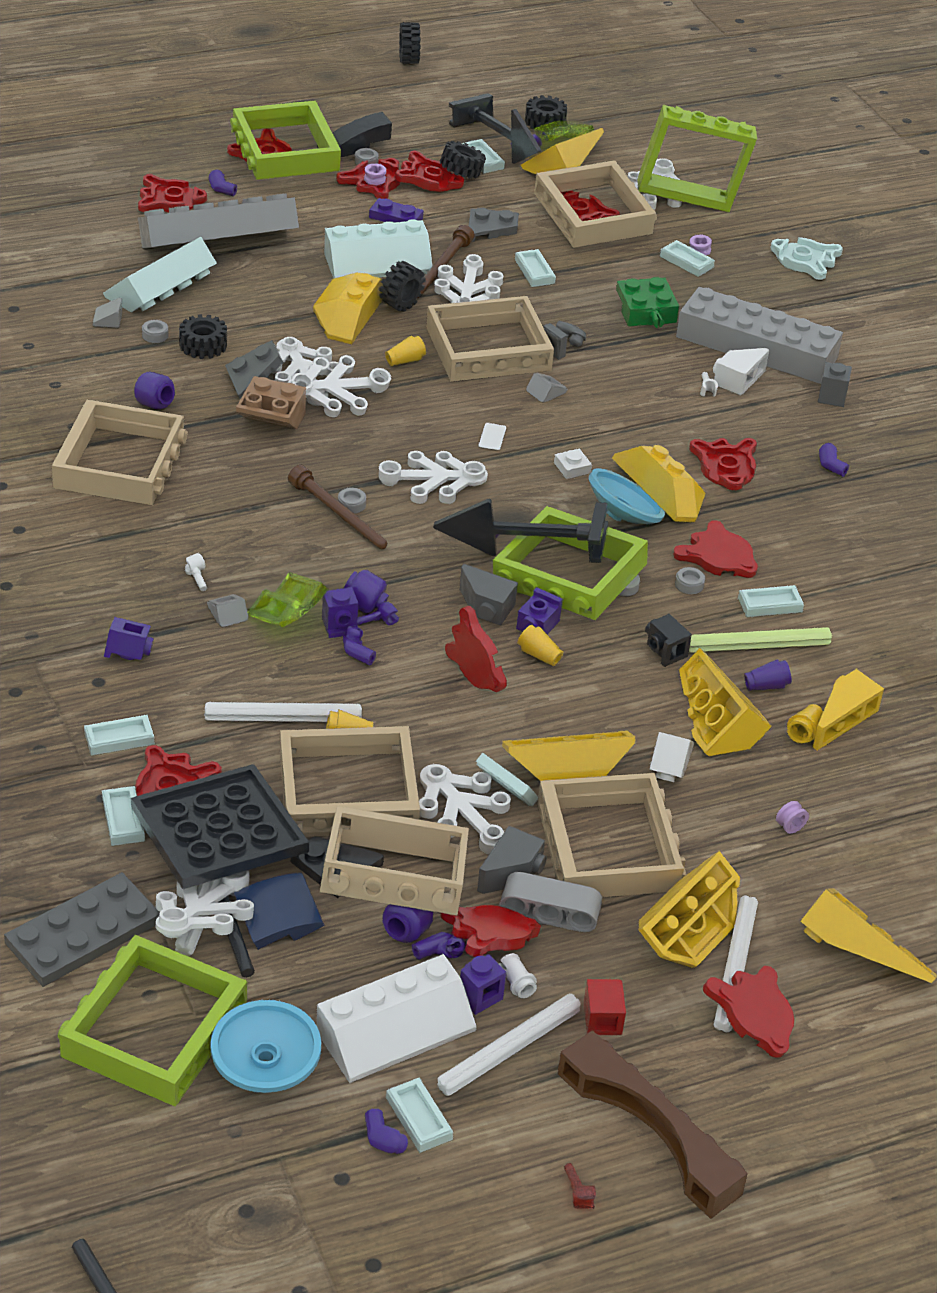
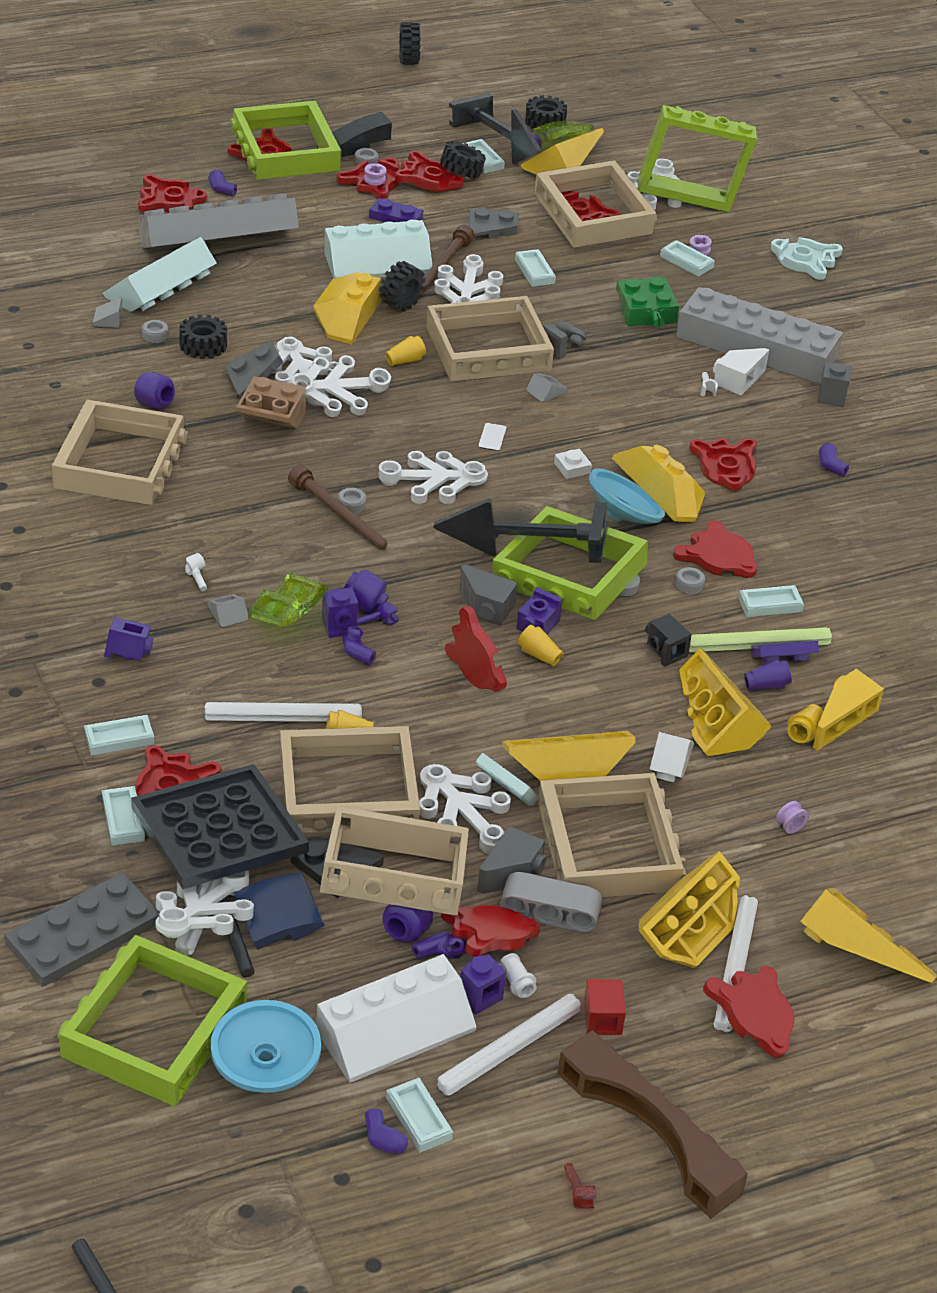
none -> dark purple plate [751,641,819,663]

